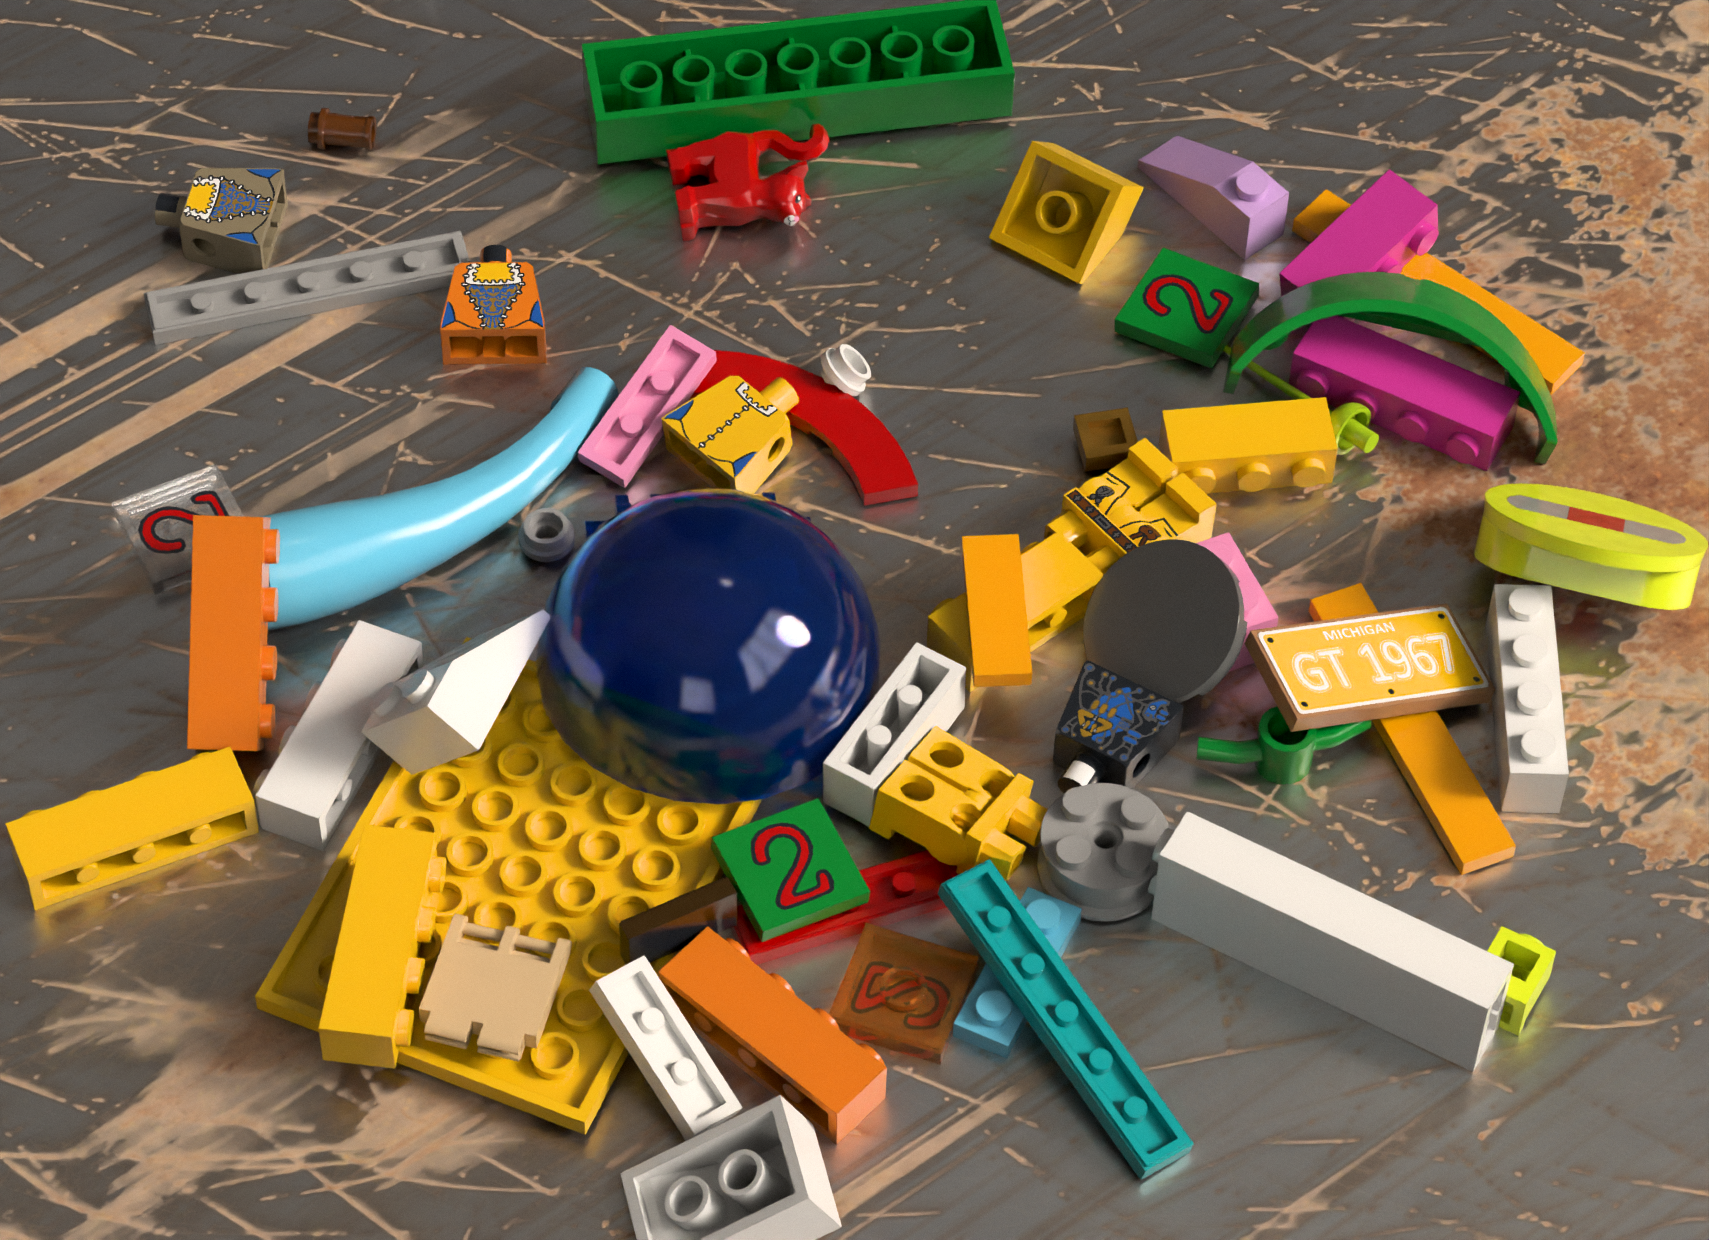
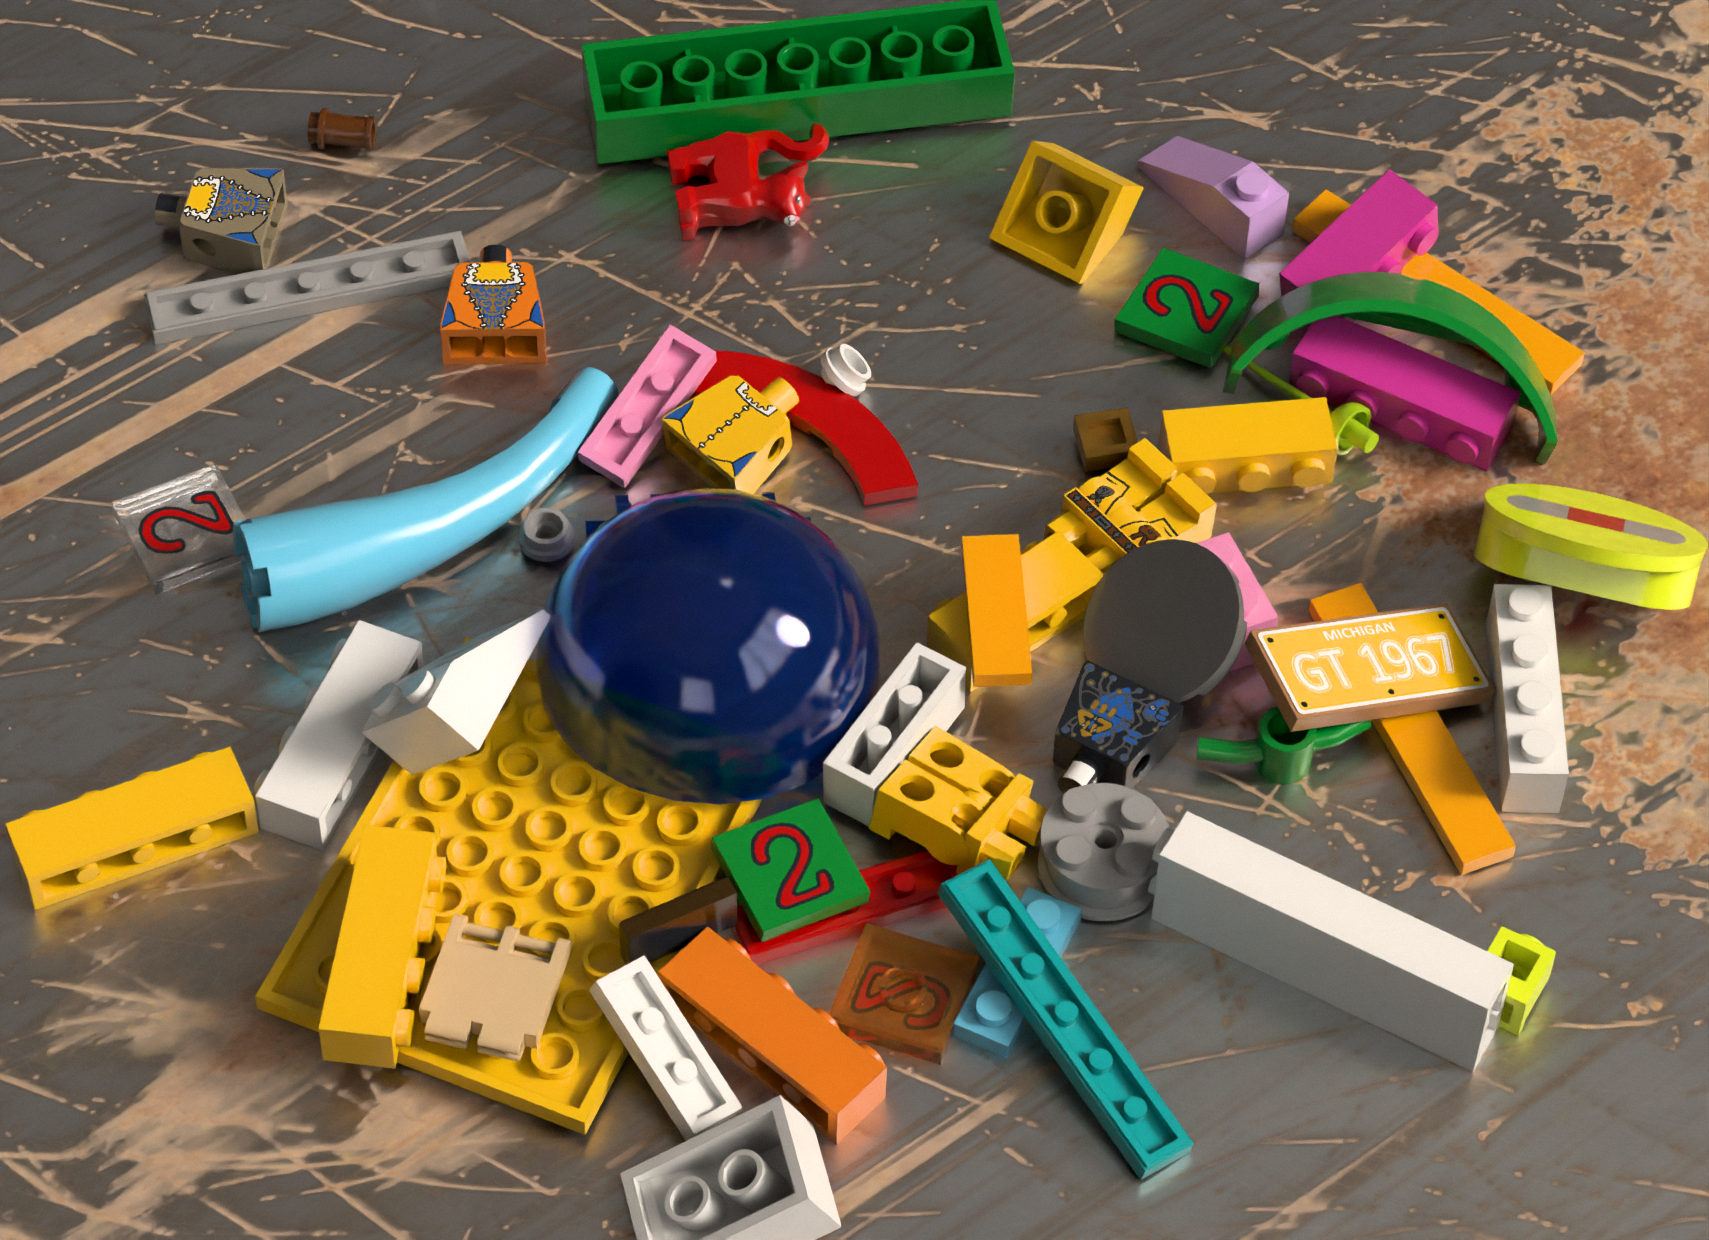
orange brick [187,515,280,751] -> none

